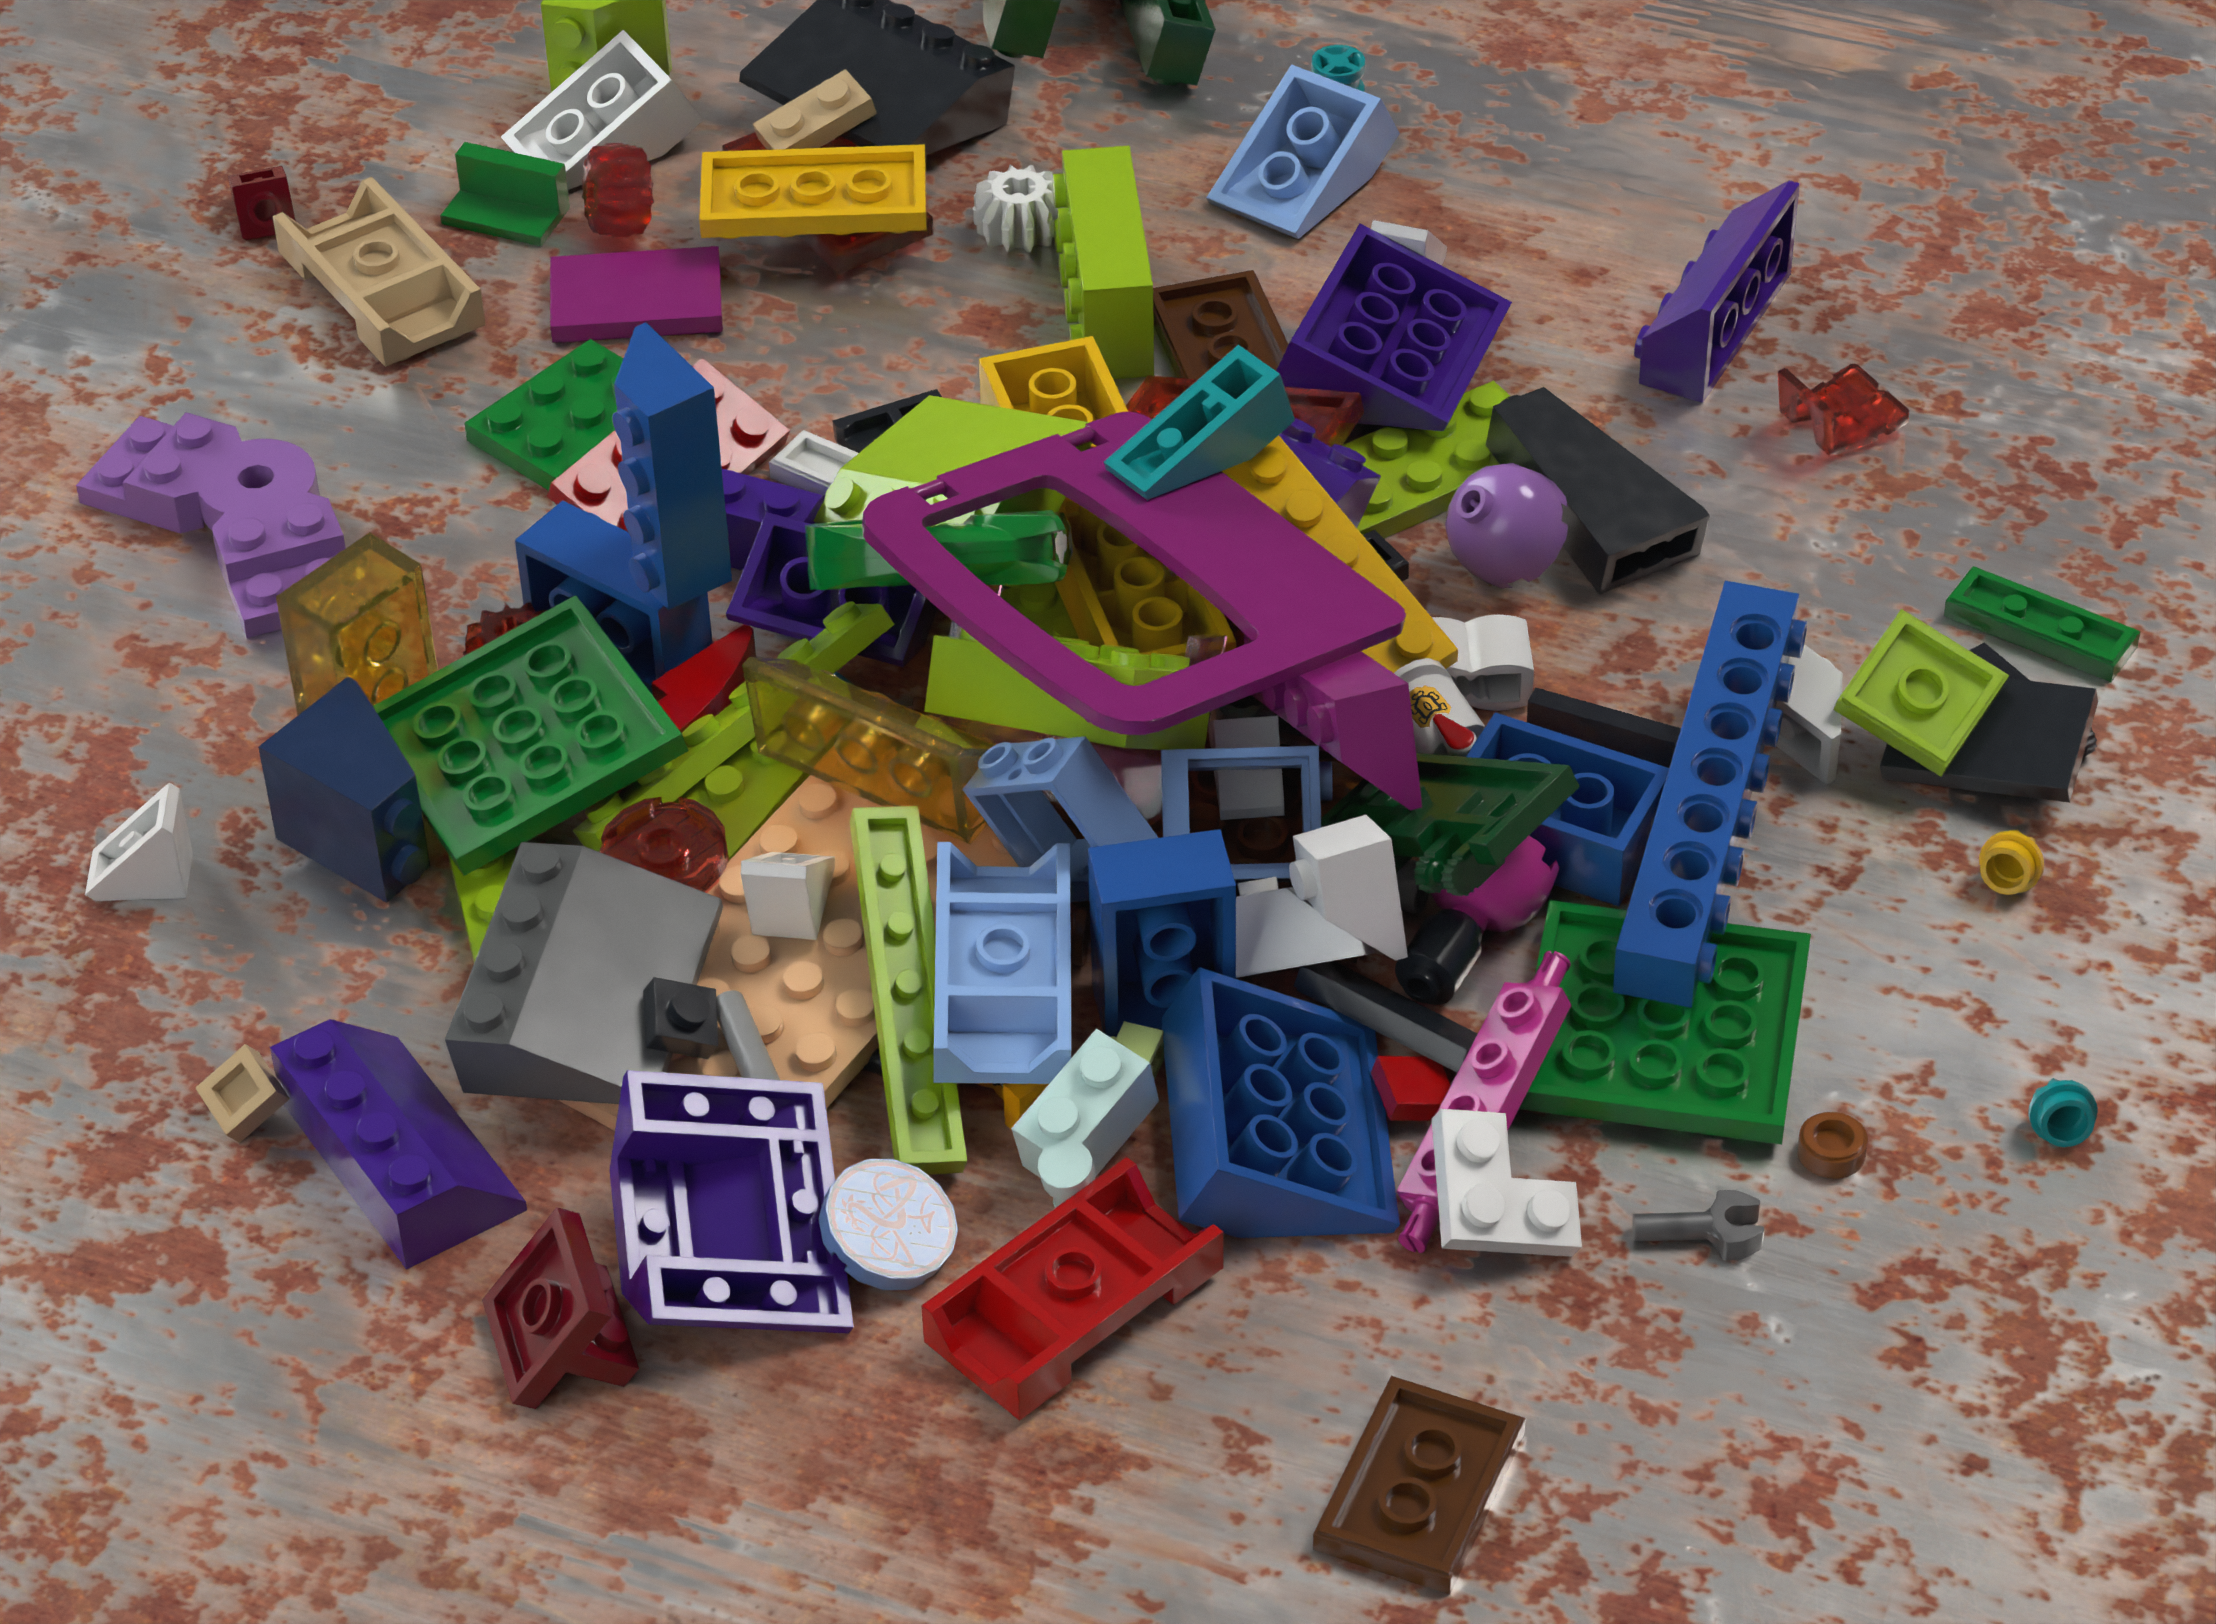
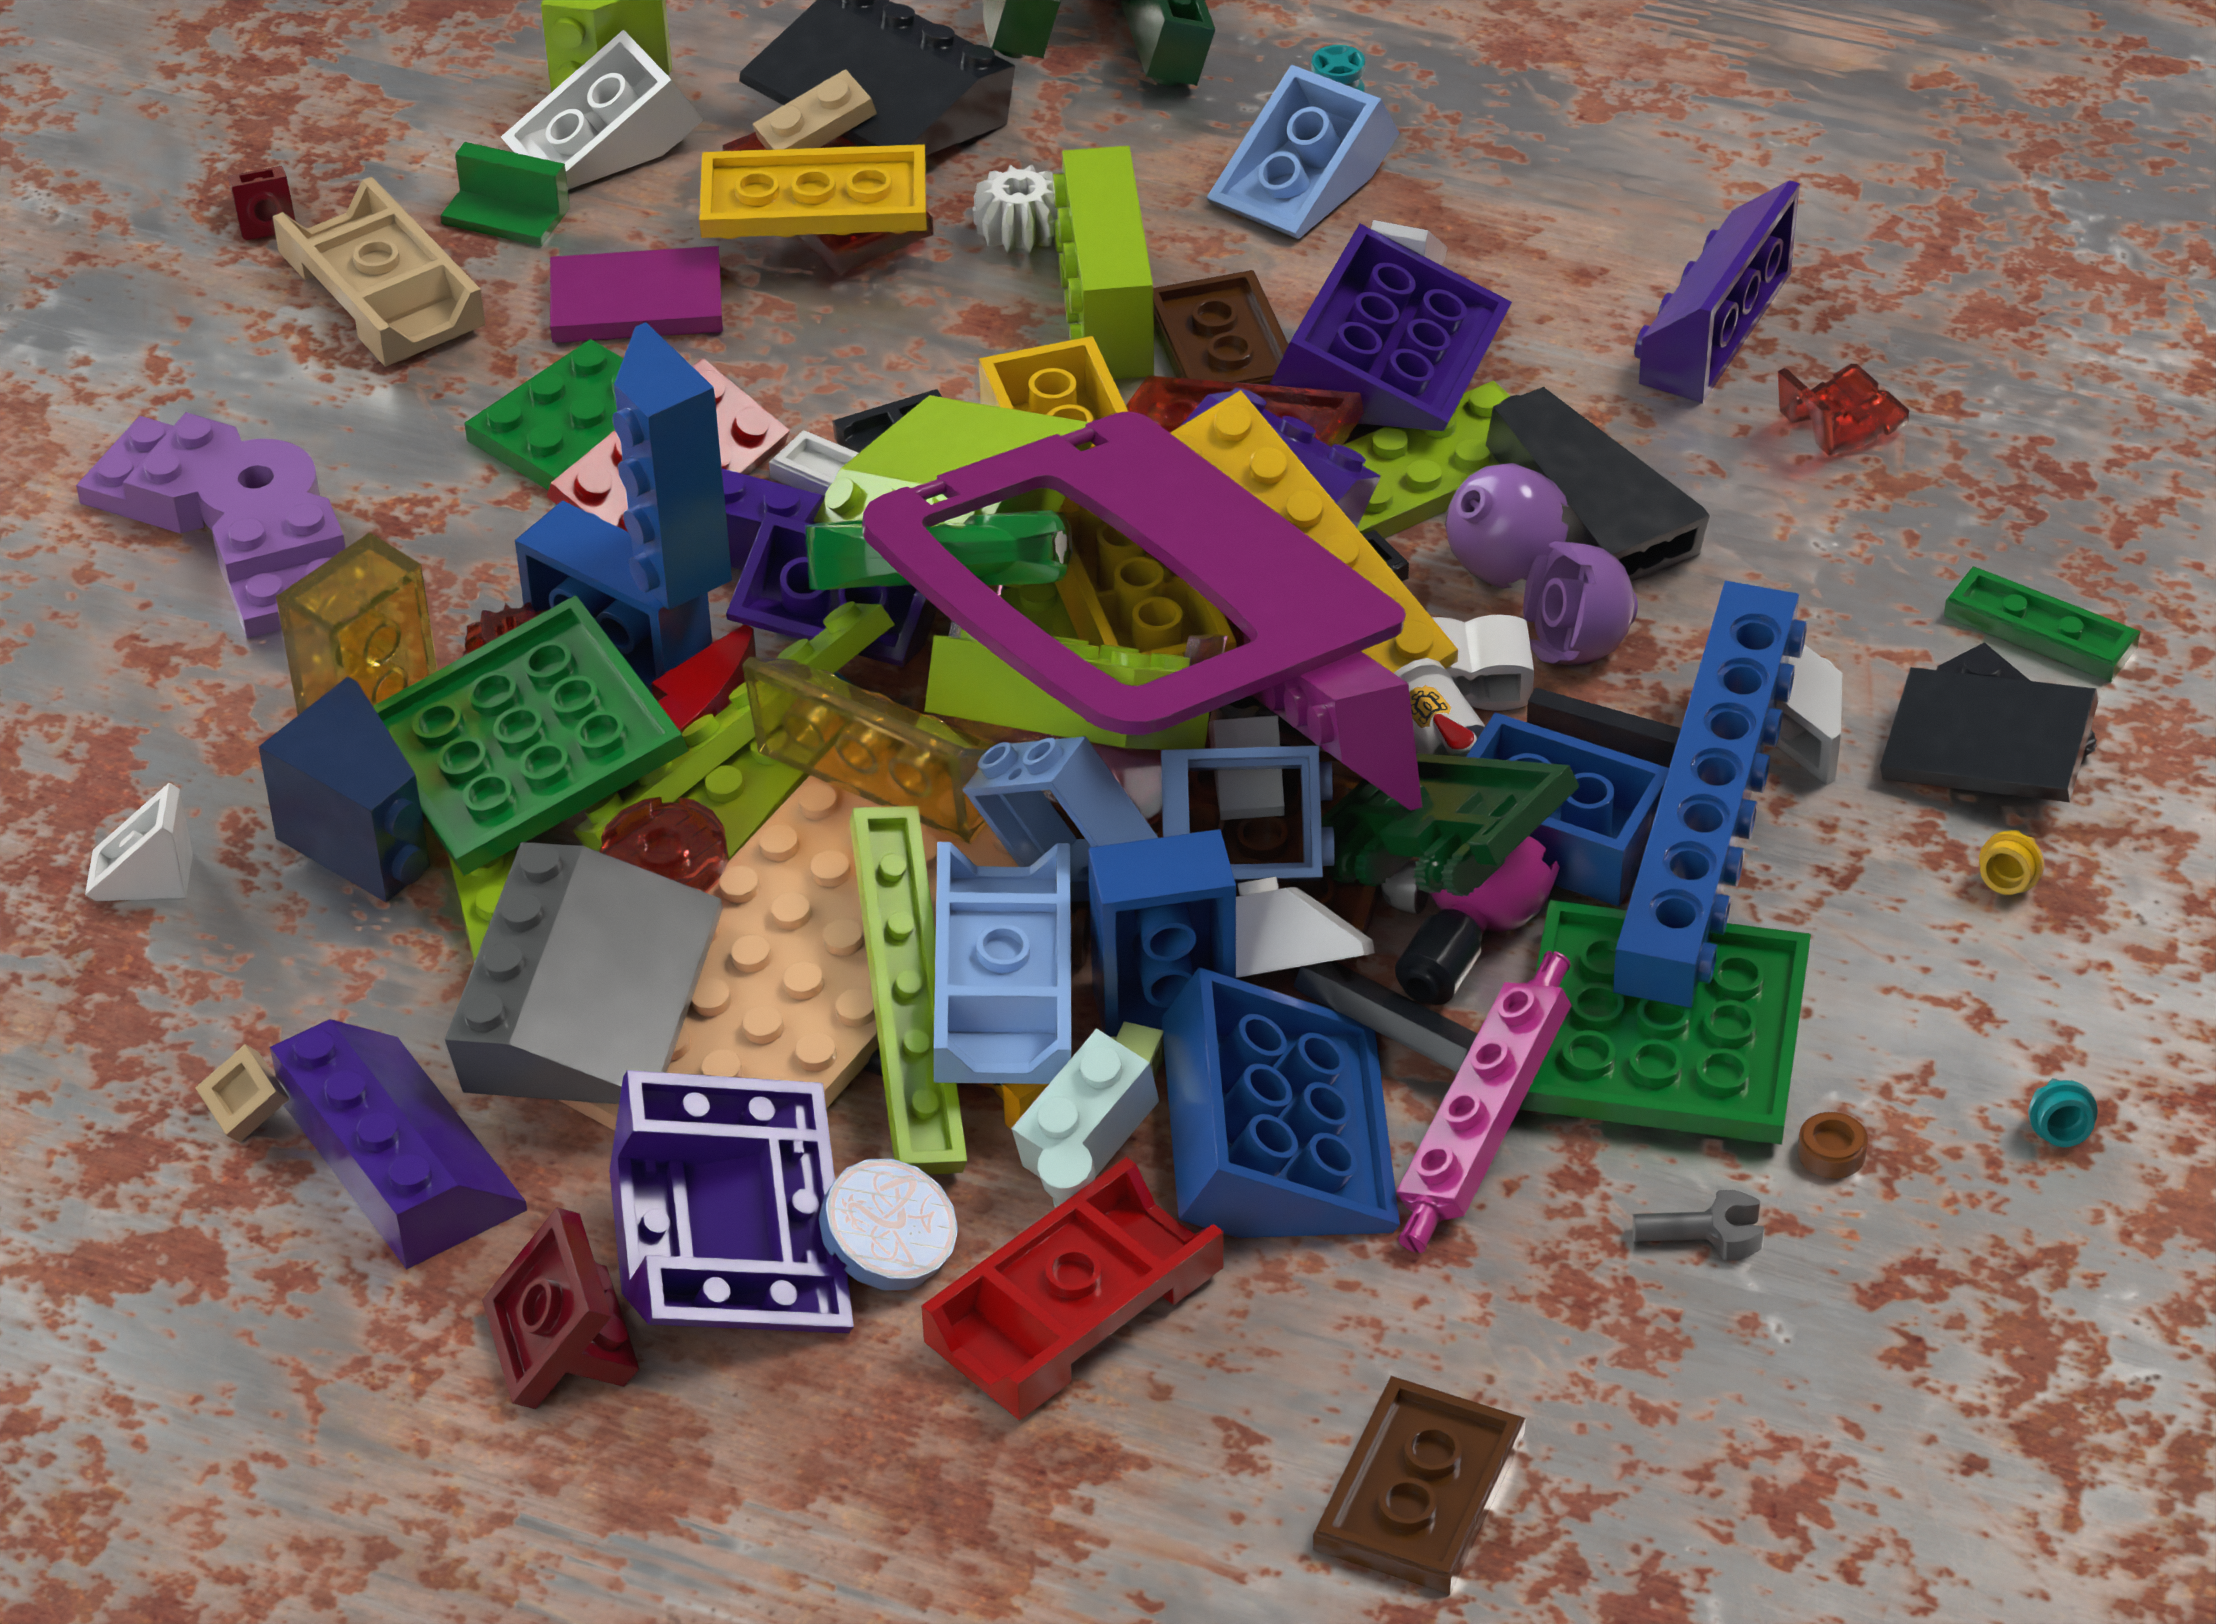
clear red gear [581,143,654,238] -> none
black plate [643,977,719,1059] -> none
light grey piece [716,990,780,1080] -> none
white slope [741,852,835,940] -> none
teal slope [1104,345,1295,500] -> none
white slope [1289,815,1408,961] -> none
red tile [1370,1056,1451,1121] -> none
white plate [1432,1109,1582,1257] -> none
lime tile [1833,609,2009,777] -> none
none -> medium lavender cylinder [1523,541,1638,665]

